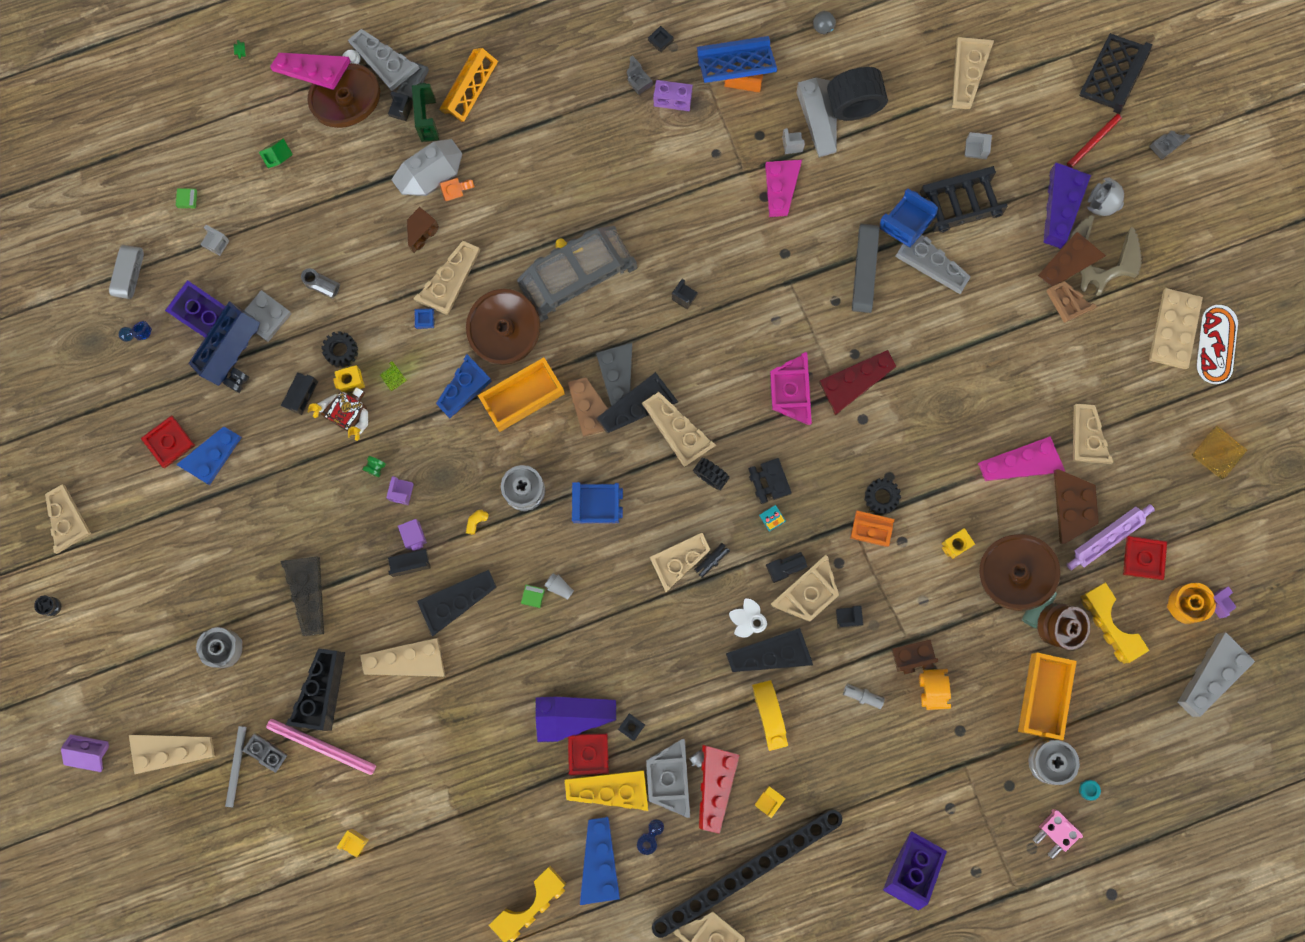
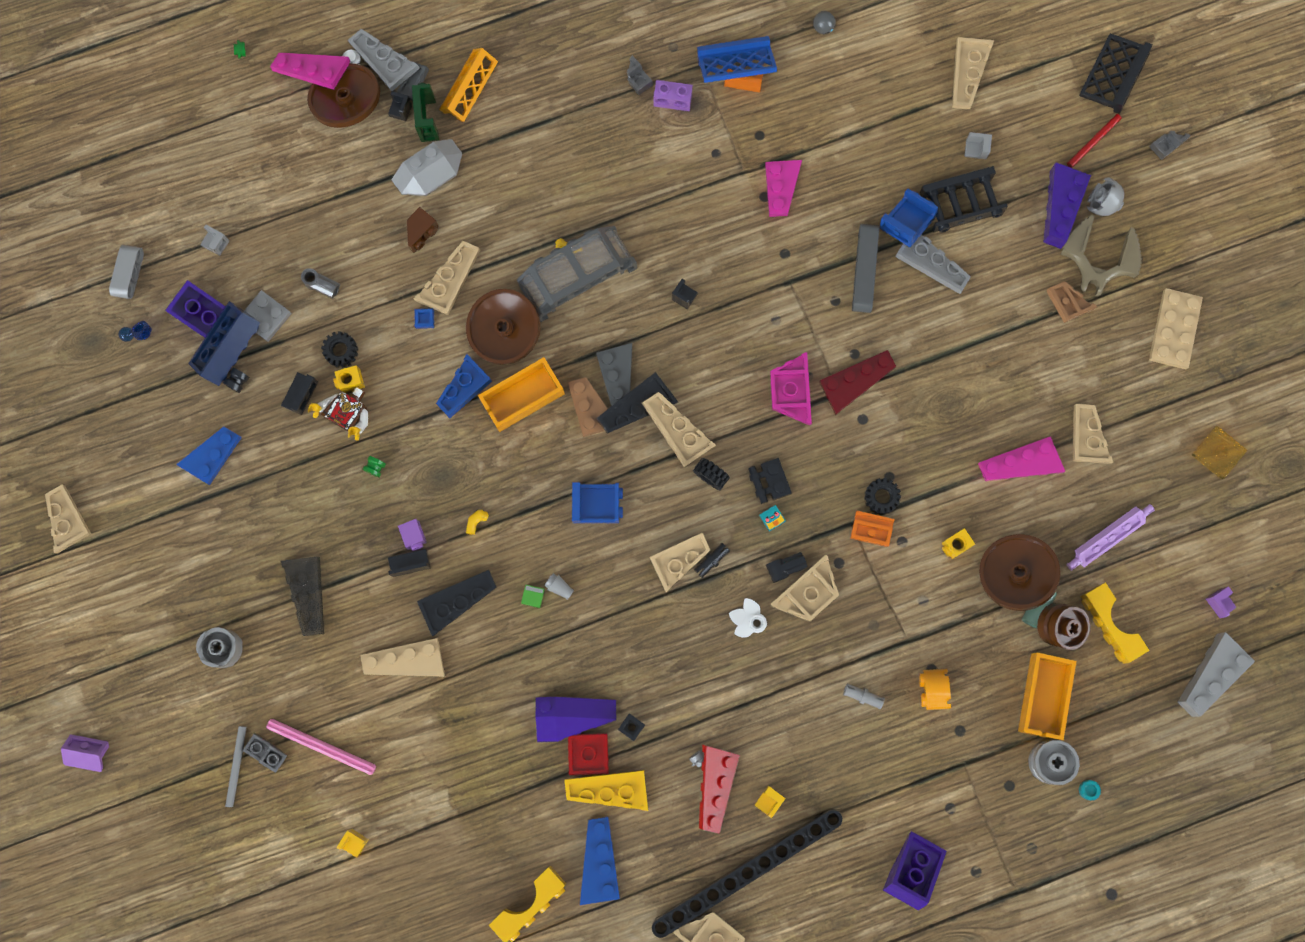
black wheel [34,595,62,616] -> none
tan wing [129,735,215,774] -> none
red tile [141,415,195,469] -> none
bright green tile [176,188,197,209] -> none
green panel [259,138,293,169] -> none
black wedge [286,648,345,731] -> none
clear neon green panel [380,361,407,391] -> none
medium lavender panel [386,476,414,505] -> none
orange plate [439,178,474,201] -> none
light grey wheel [501,465,545,511] -> none
clear blue plate [637,819,664,855] -> none
light grey wing [646,739,690,818] -> none
black plate [648,26,674,52] -> none
black wing [726,628,813,672] -> none
yellow arch [752,680,788,751] -> none
light grey panel [782,128,805,154] -> none
light grey wedge [796,78,837,157] -> none
black tyre [827,66,888,121] -> none
black panel [836,606,863,628] -> none
reddish brown bracket [891,640,939,674] -> none
bright pink piece [1033,809,1083,859] -> none
reddish brown wing [1038,232,1106,287] -> none
reddish brown wing [1054,469,1099,544] -> none
red plate [1123,536,1167,580] -> none
light orange brick [1167,583,1216,624] -> none
sticker [1197,305,1238,384] -> none

